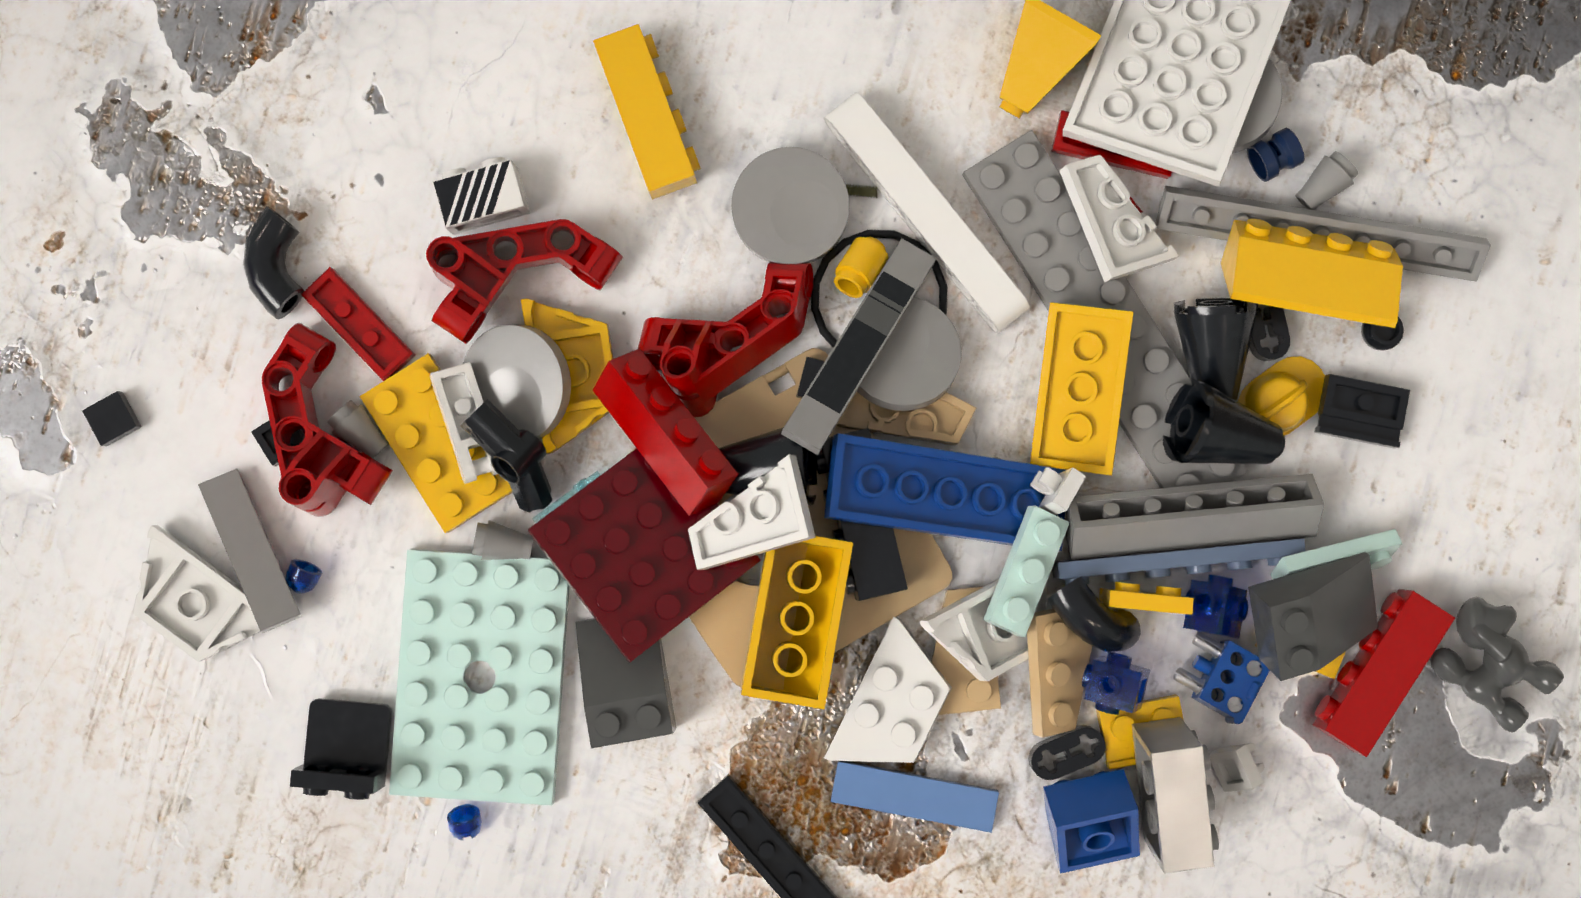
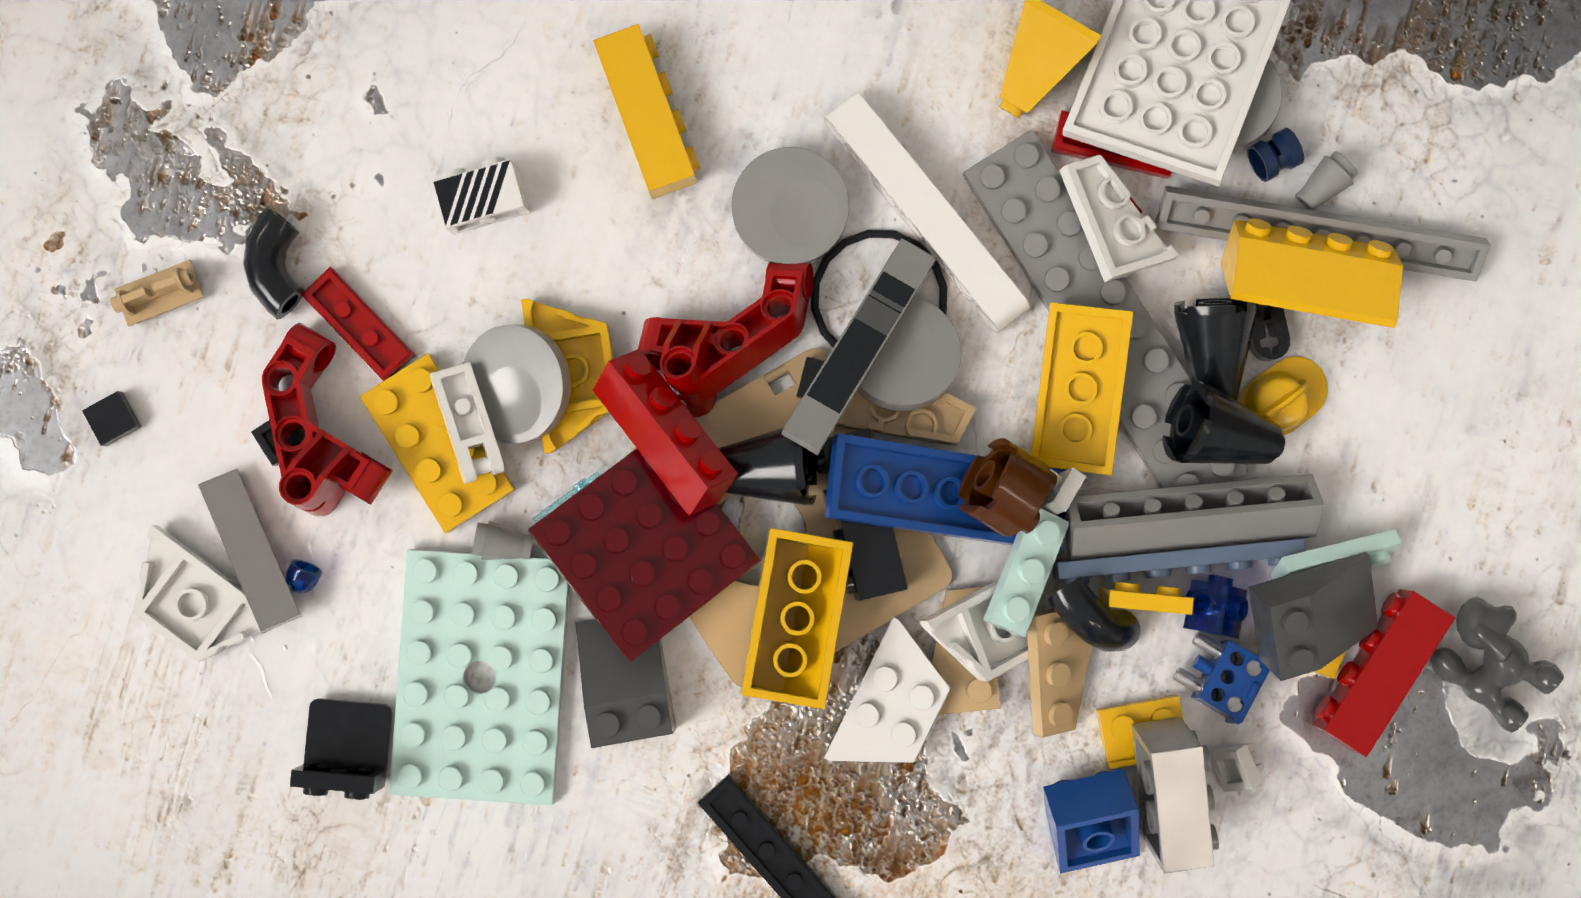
light grey cone [327,400,389,458] -> none
red connector [426,219,623,344] -> none
clear blue hinge [447,804,482,841] -> none
black piece [460,399,552,513] -> none
white wing [688,454,816,570] -> none
medium blue tile [830,761,999,833] -> none
yellow brick [834,237,889,298] -> none
olive leg [845,184,878,198] -> none
black beam [1028,725,1106,780] -> none
clear blue brick [1082,652,1151,715] -> none
black plate [1314,374,1410,448] -> none
black plate [1361,317,1404,351] -> none
none -> tan hinge [110,260,205,327]
none -> reddish brown brick [958,438,1058,537]

